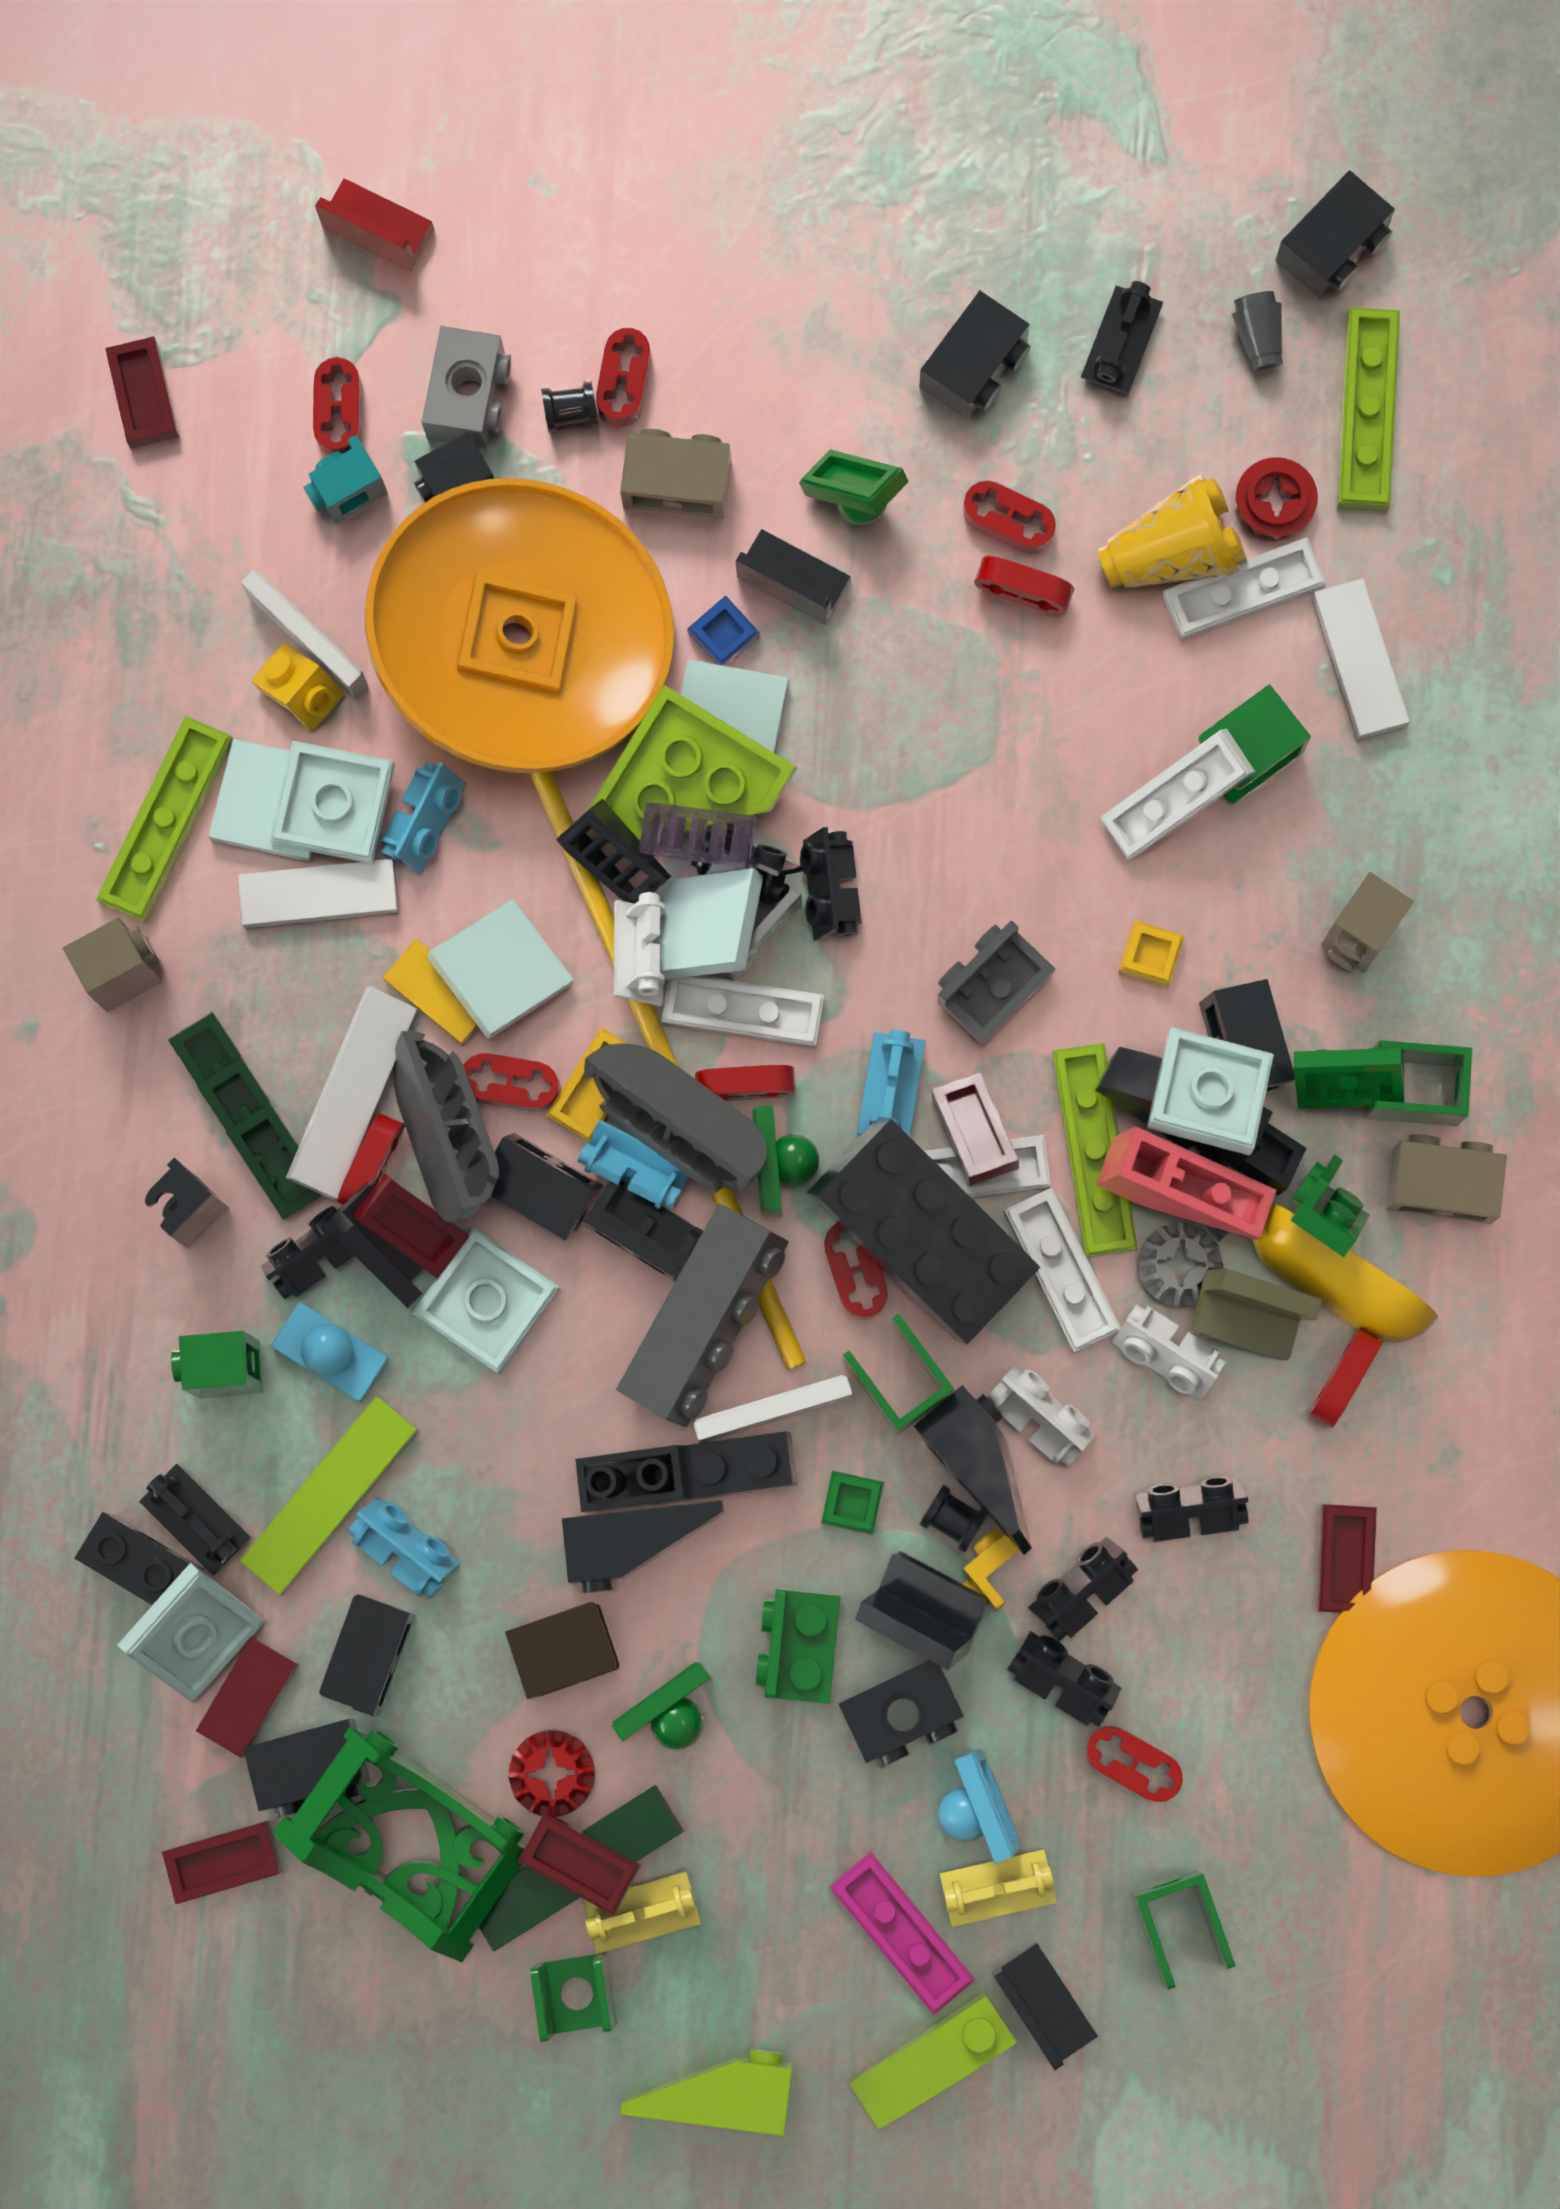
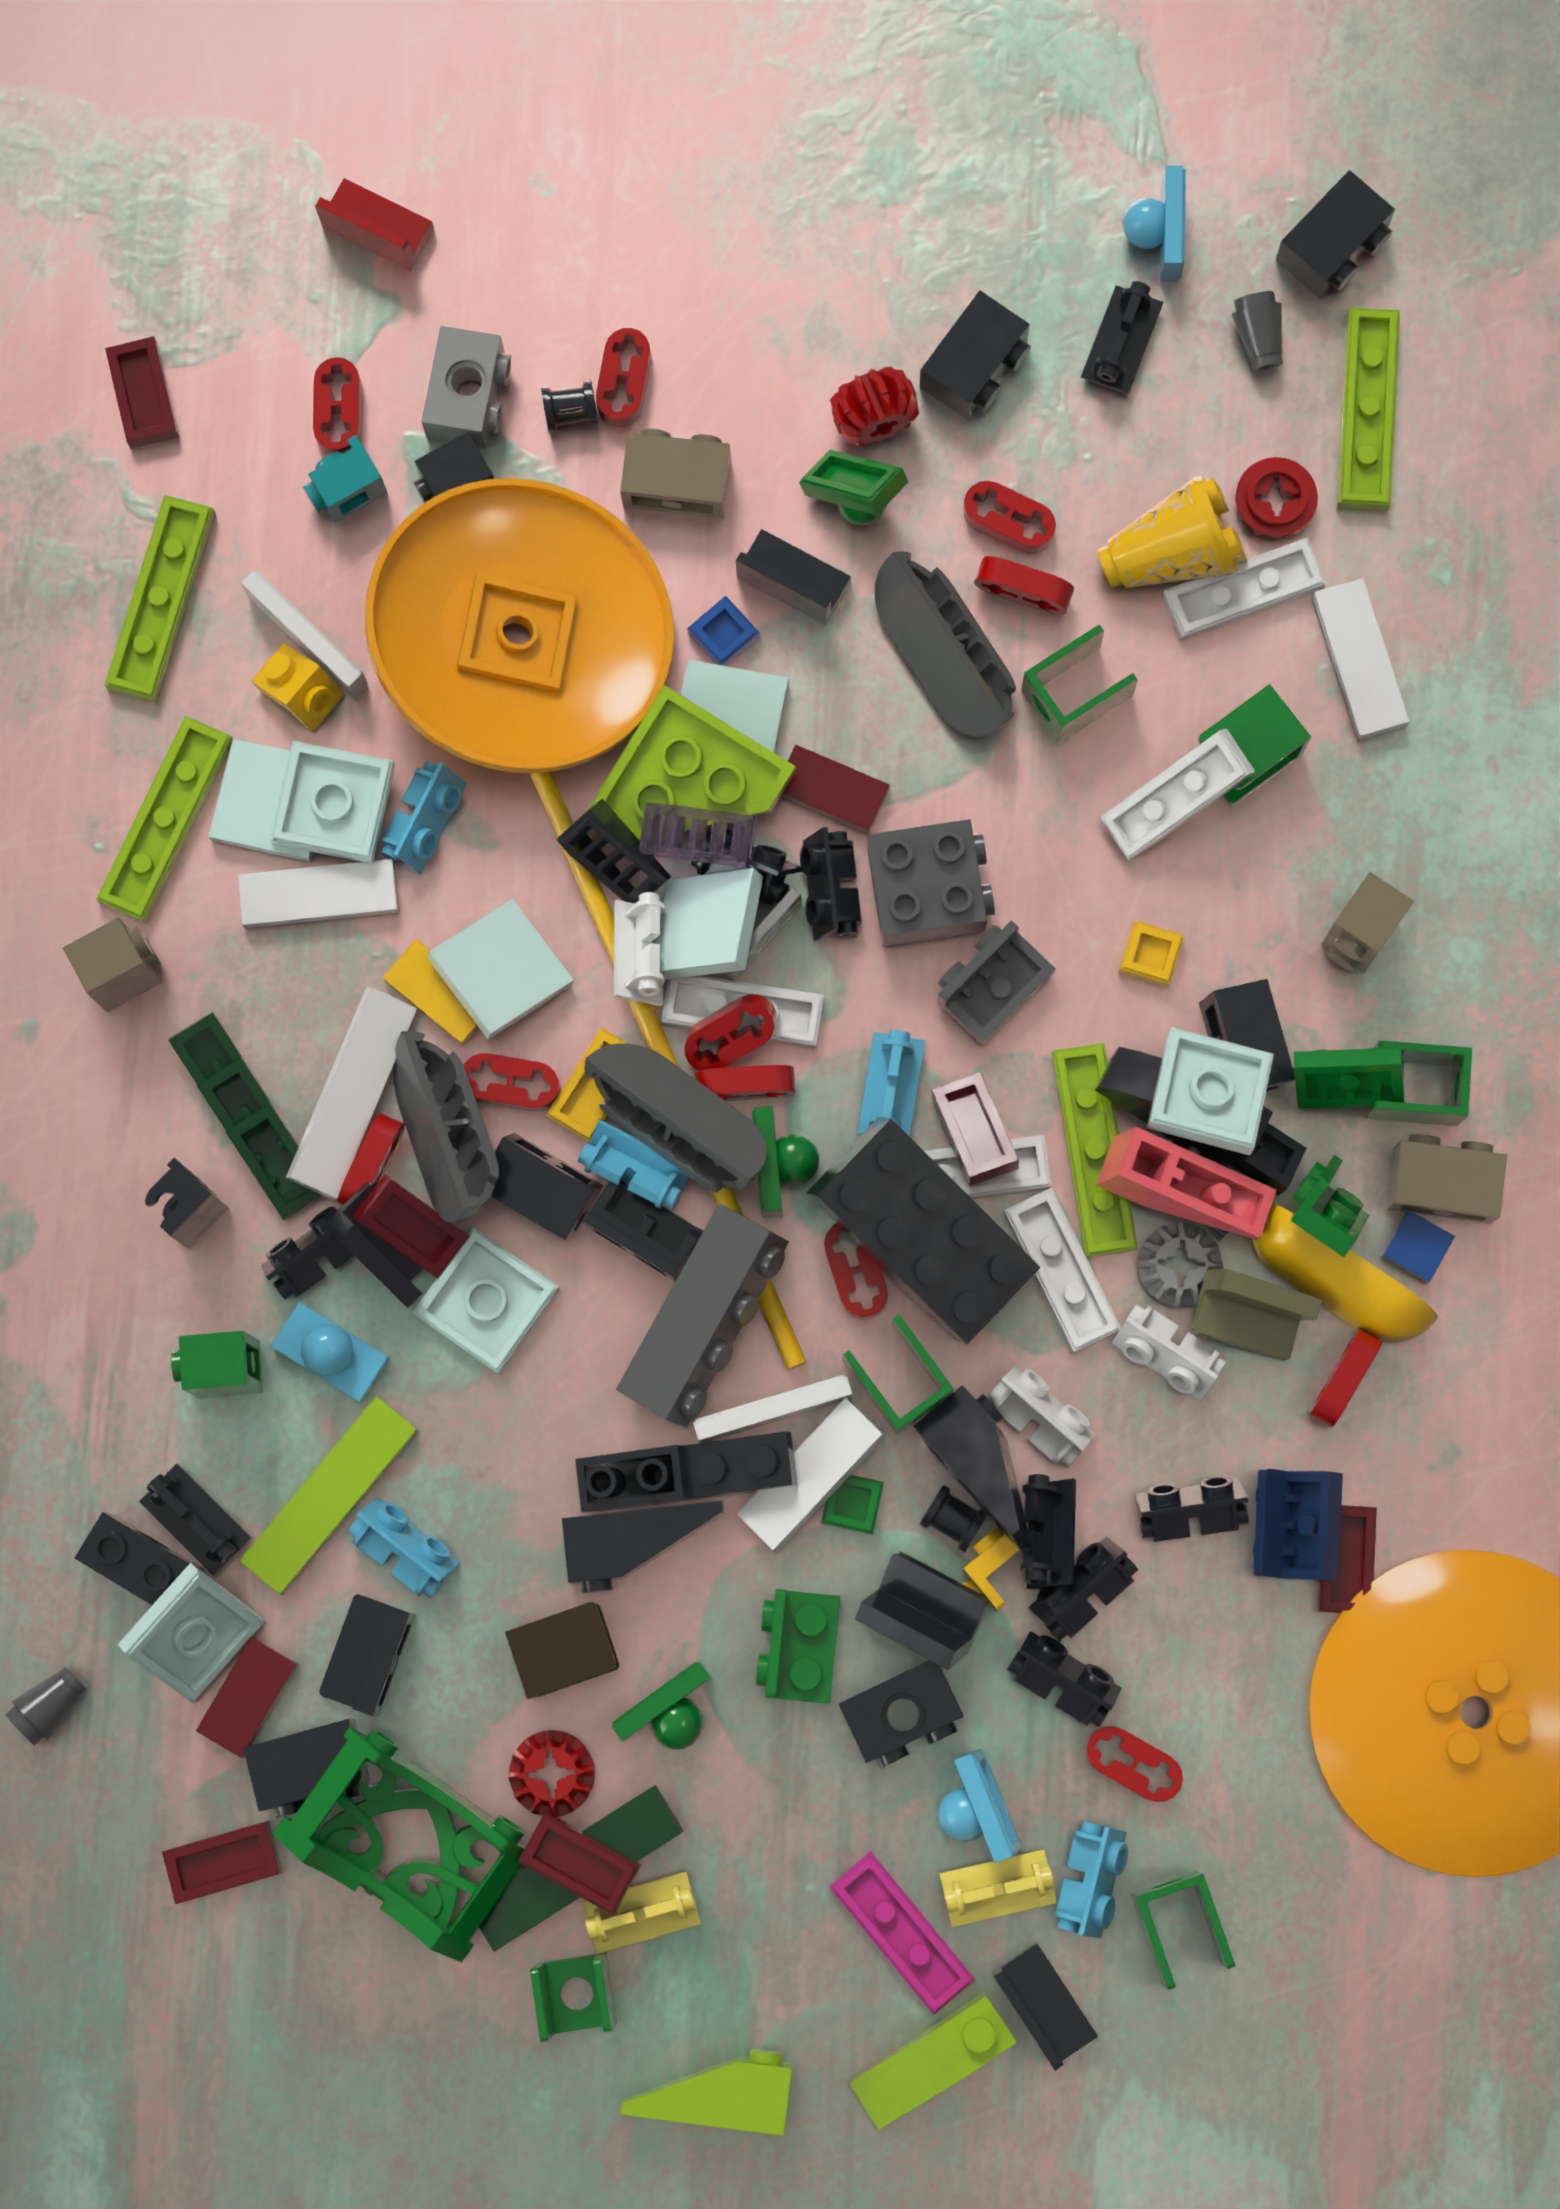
none -> dark grey cone [5,1666,87,1746]
none -> lime tile [104,495,216,703]
none -> red beam [684,994,777,1071]
none -> white tile [737,1397,886,1552]
none -> dark red tile [780,744,890,834]
none -> red gear [830,367,920,447]
none -> dark grey brick [867,819,995,947]
none -> dark grey brick [875,551,1016,737]
none -> black hinge [1020,1474,1076,1590]
none -> green piece [1021,625,1138,744]
none -> medium azure hinge [1054,1821,1128,1938]
none -> medium azure tile [1122,166,1186,282]
none -> dark blue bracket [1253,1469,1343,1581]
none -> blue tile [1381,1210,1455,1284]

